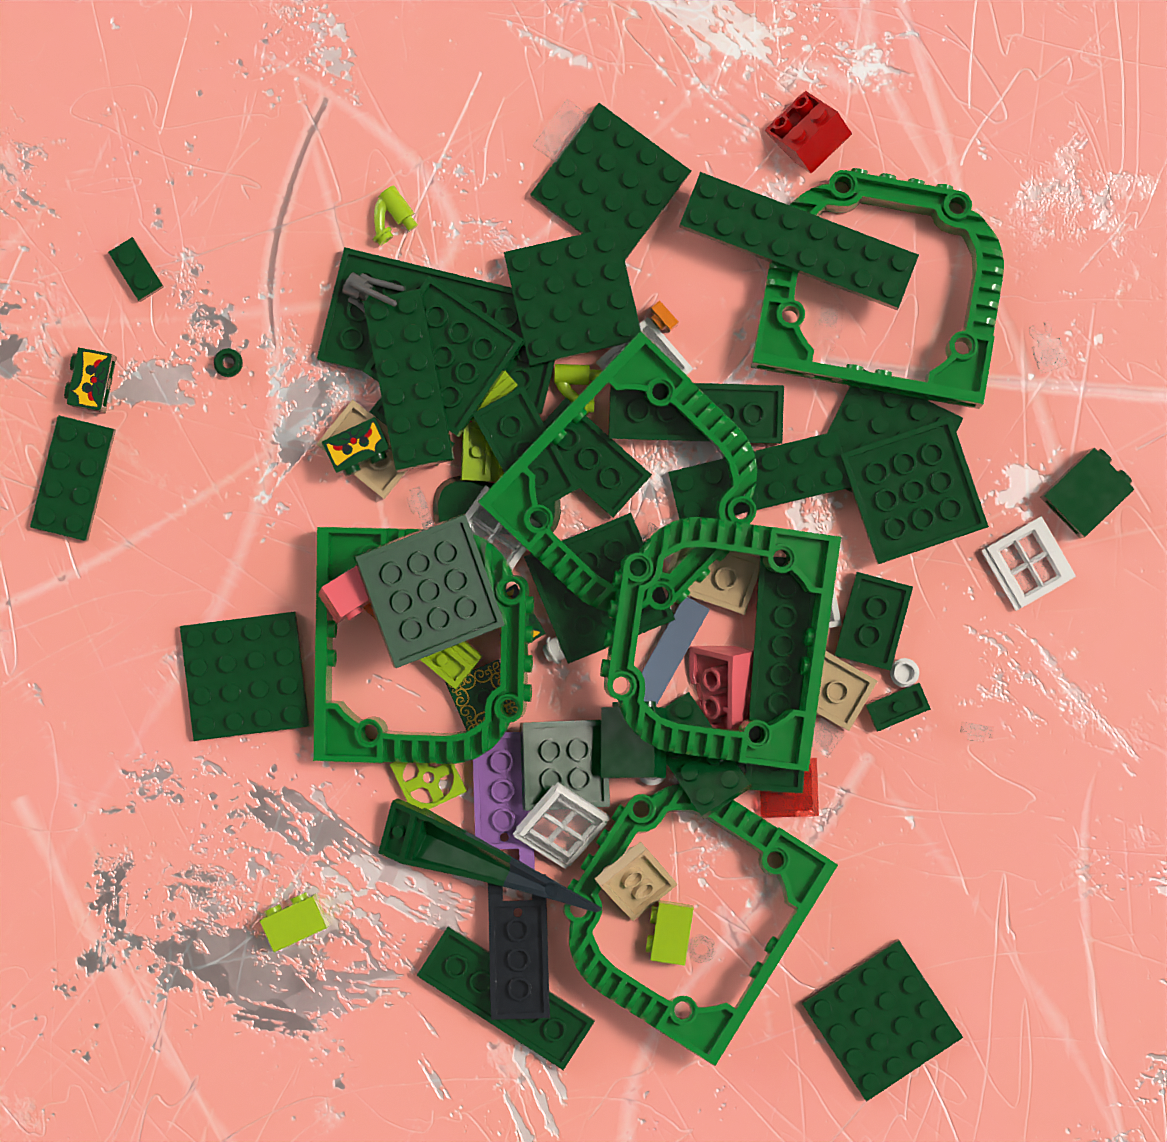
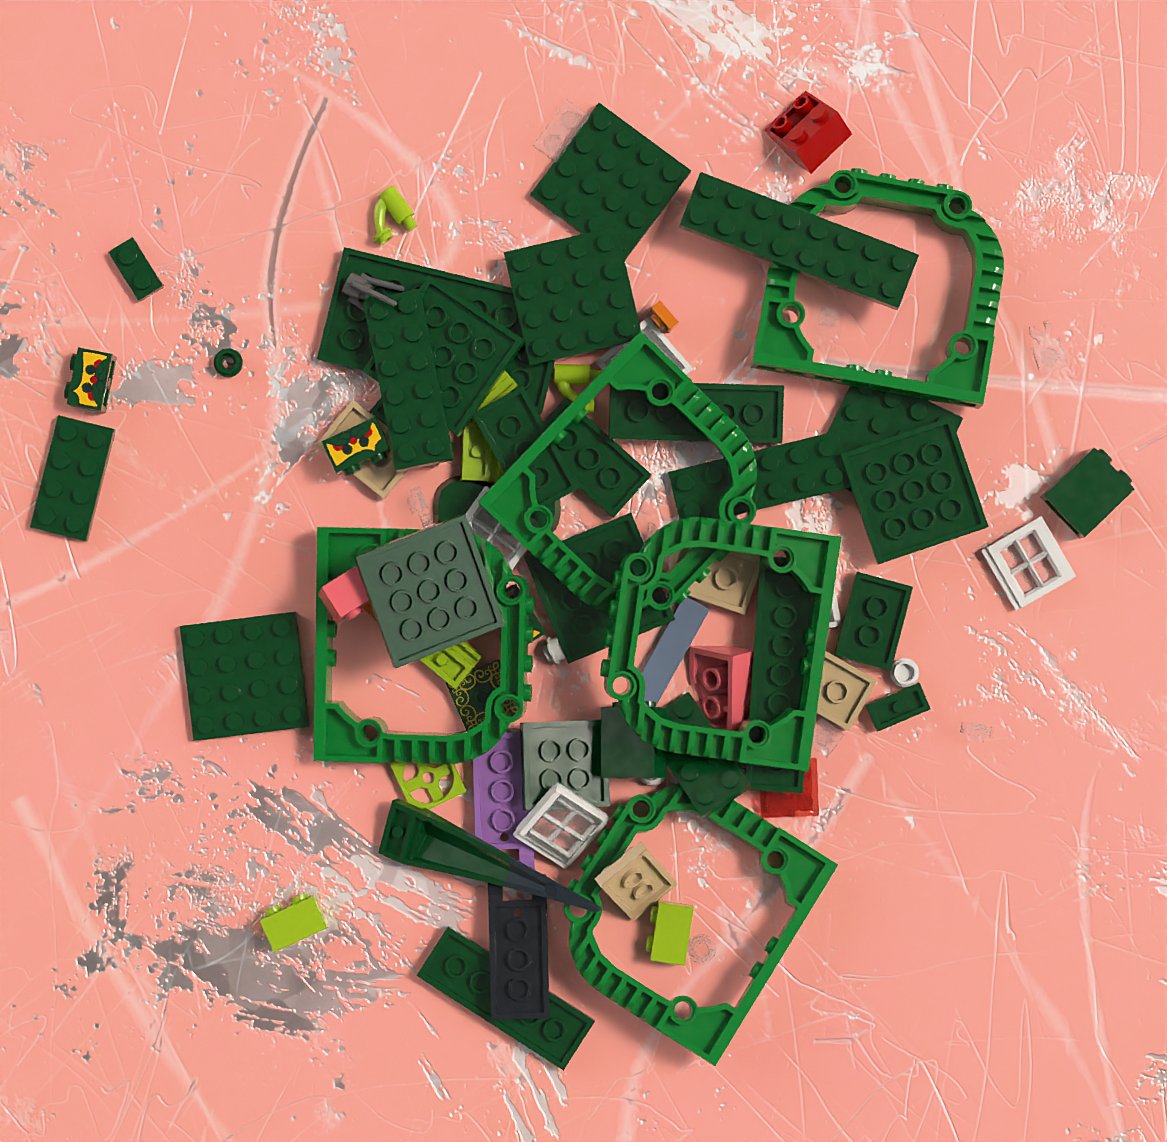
dark green plate [801,939,964,1102] -> none

